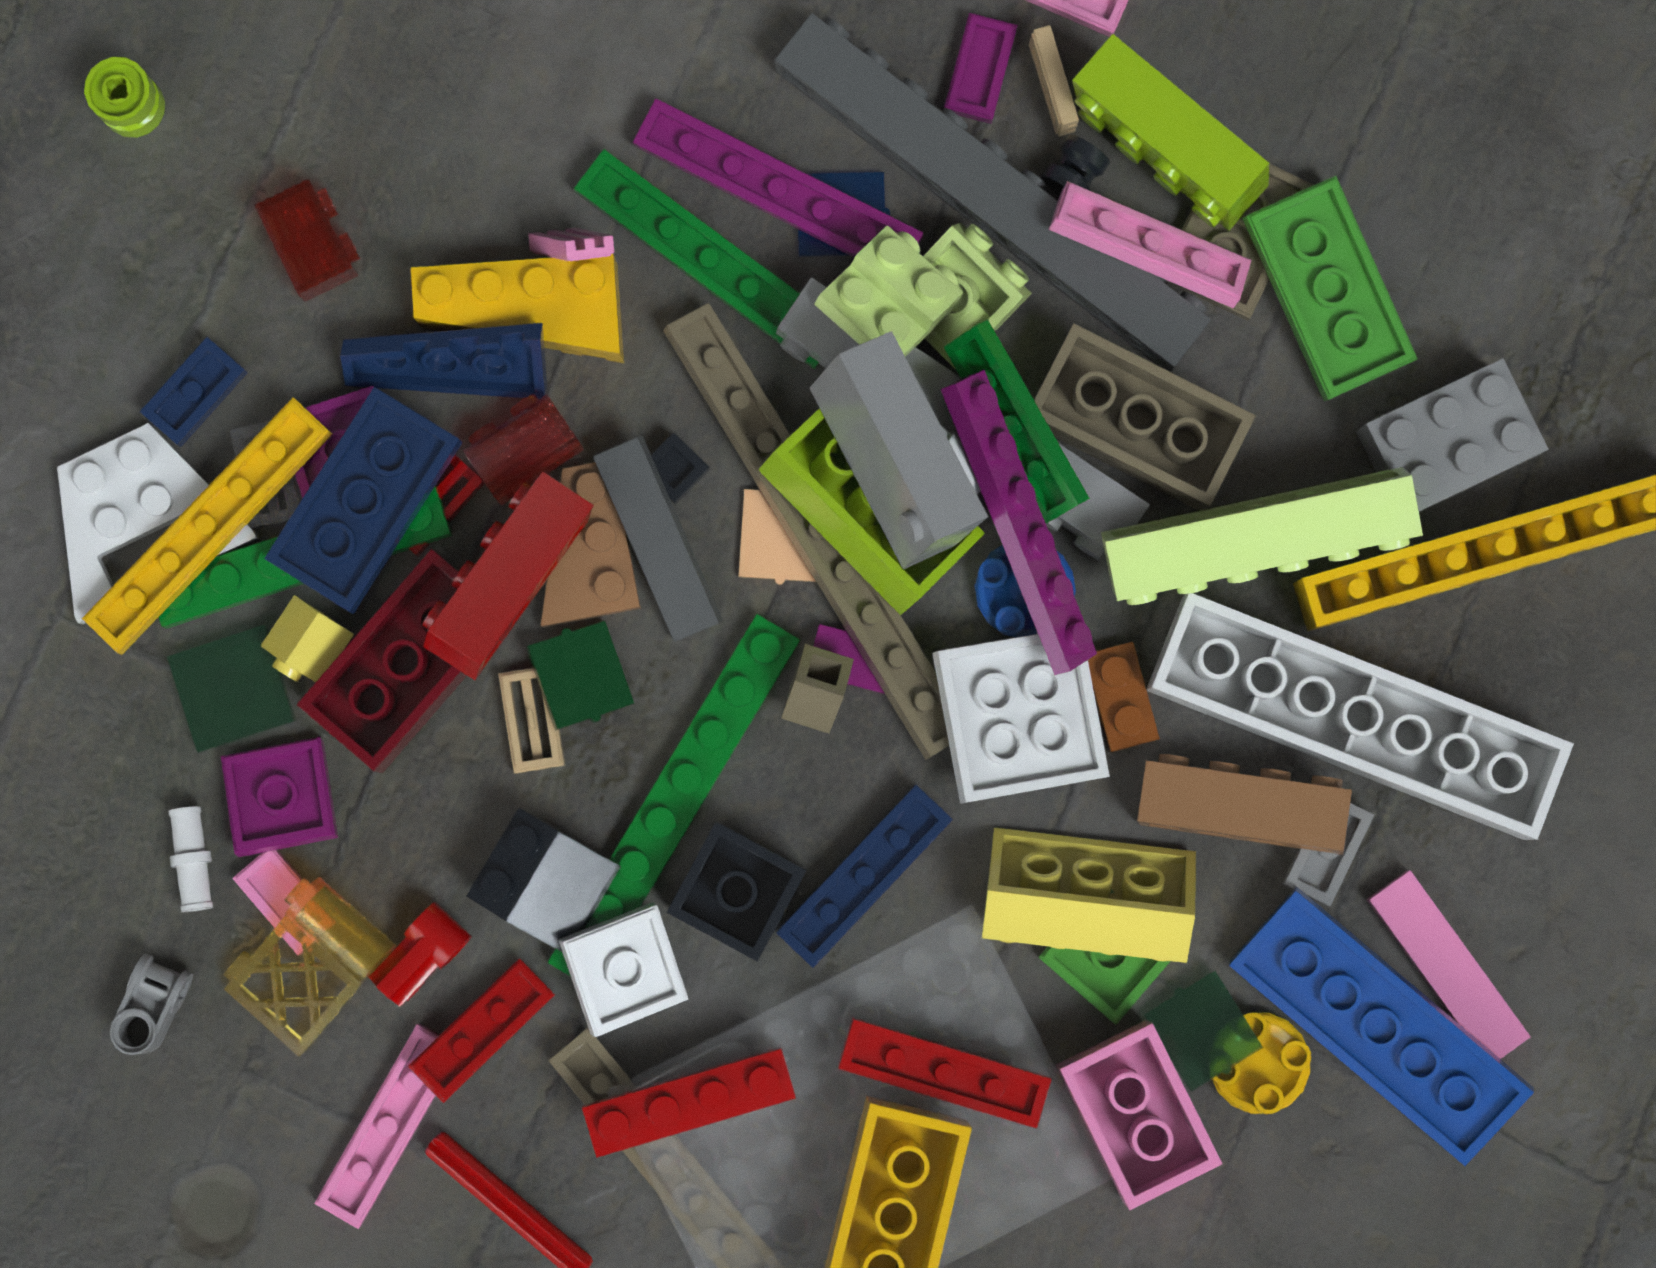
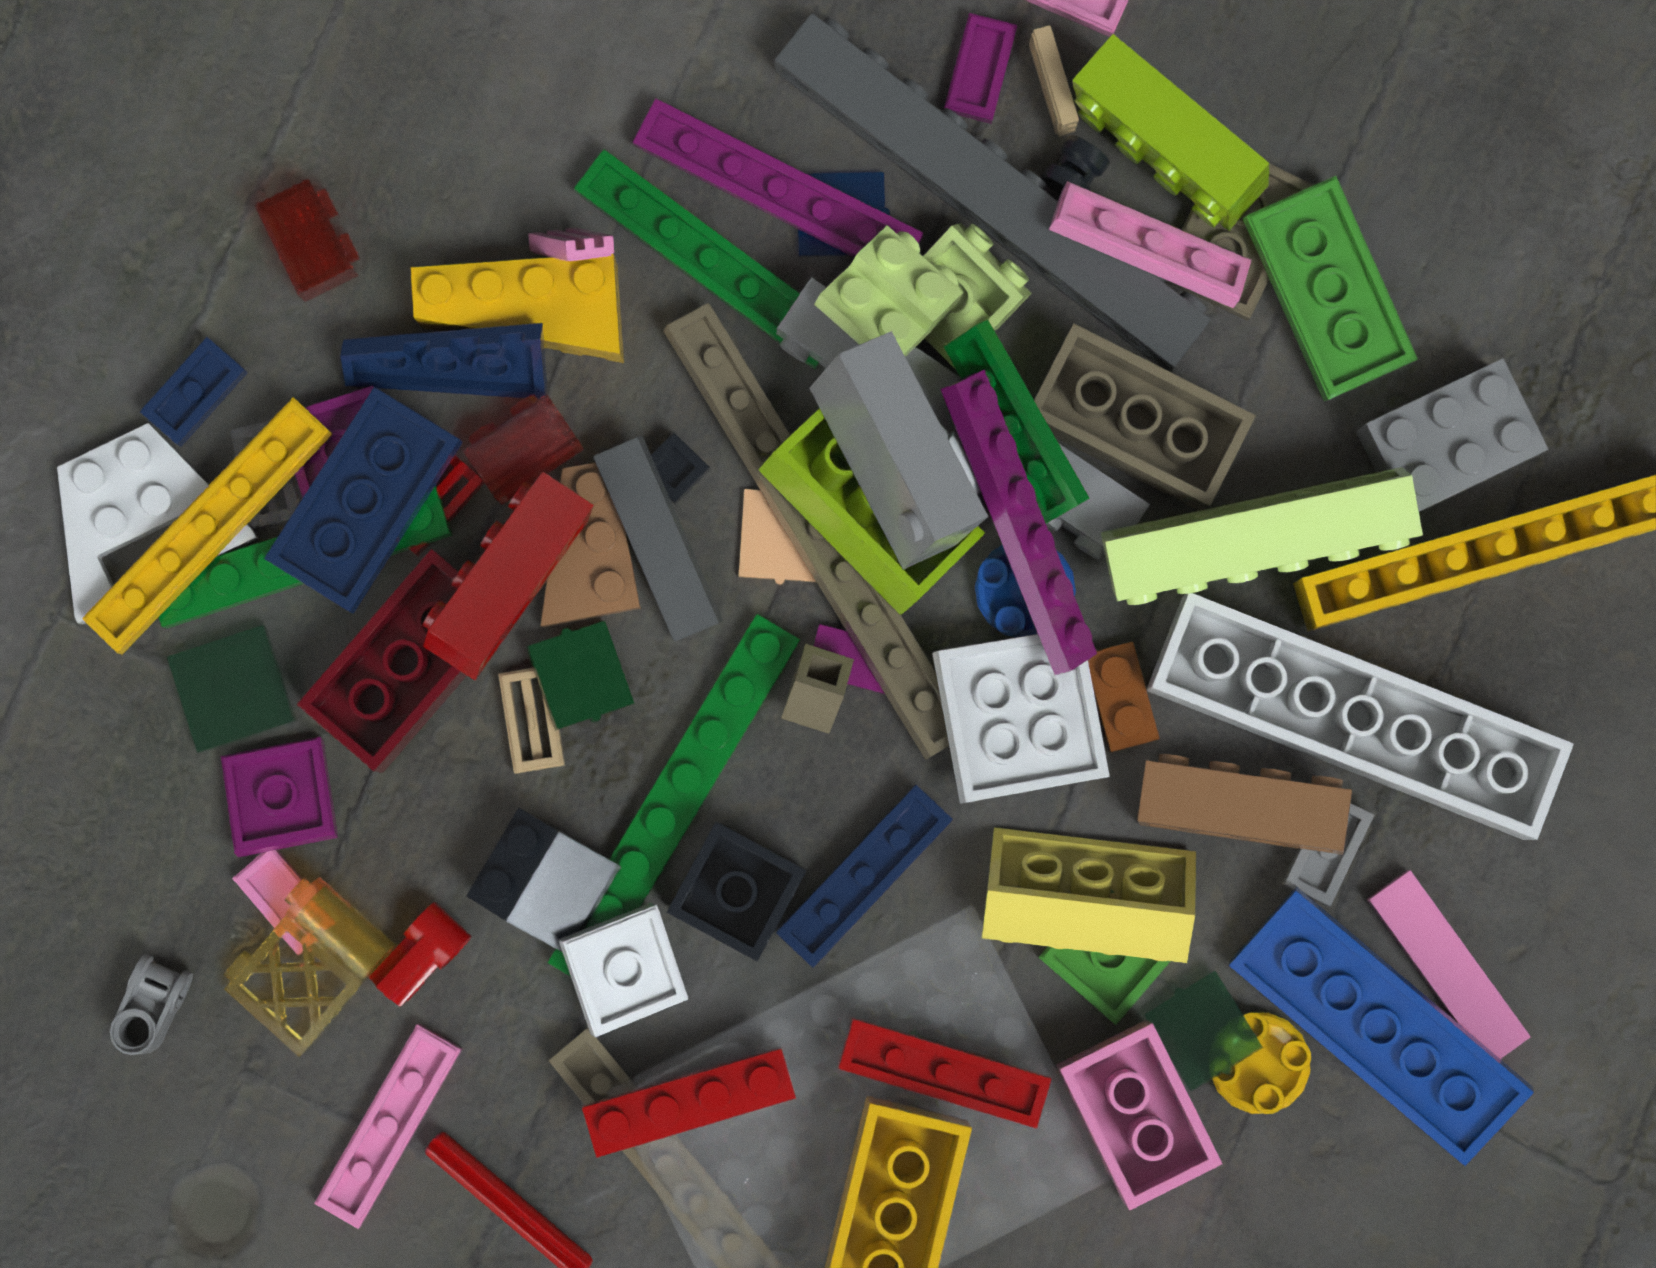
lime wheel [84,57,165,138] -> none
white pin [168,806,214,912] -> none
light yellow brick [261,595,354,682] -> none
red tile [408,958,555,1104] -> none

